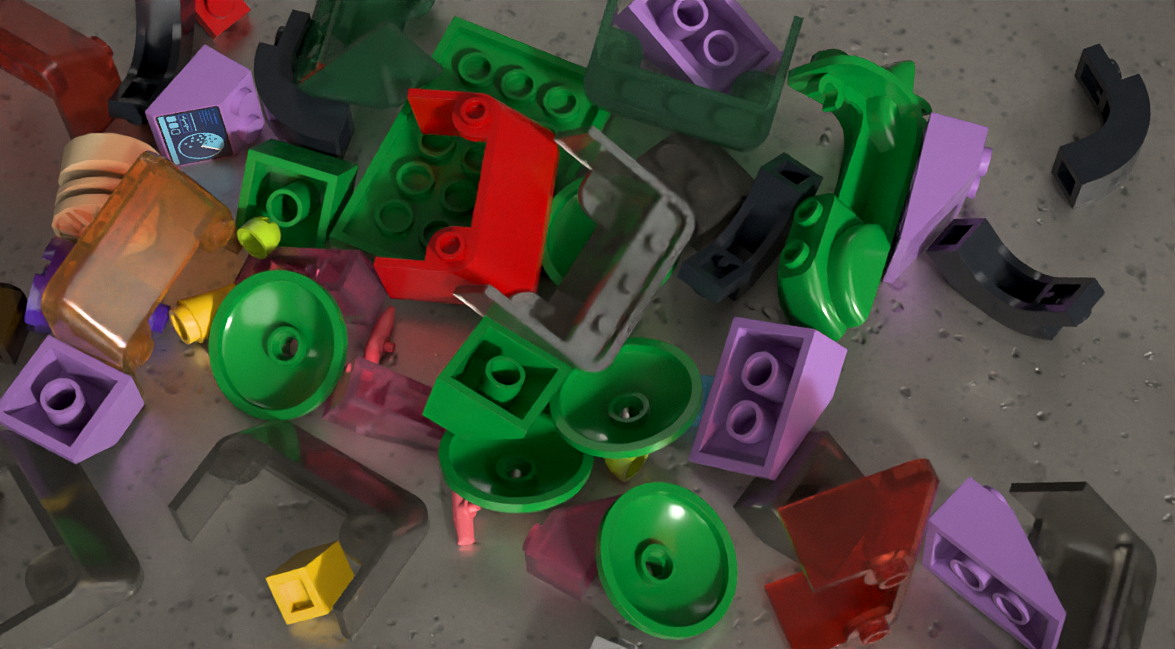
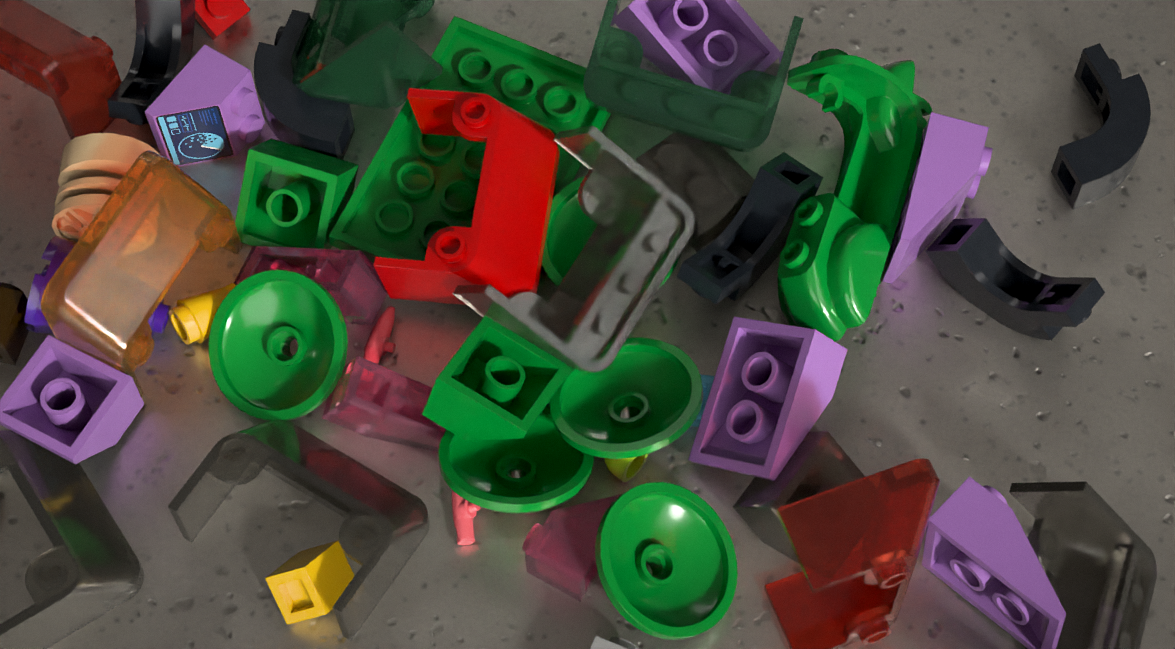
lime hinge [237,216,281,259] -> none

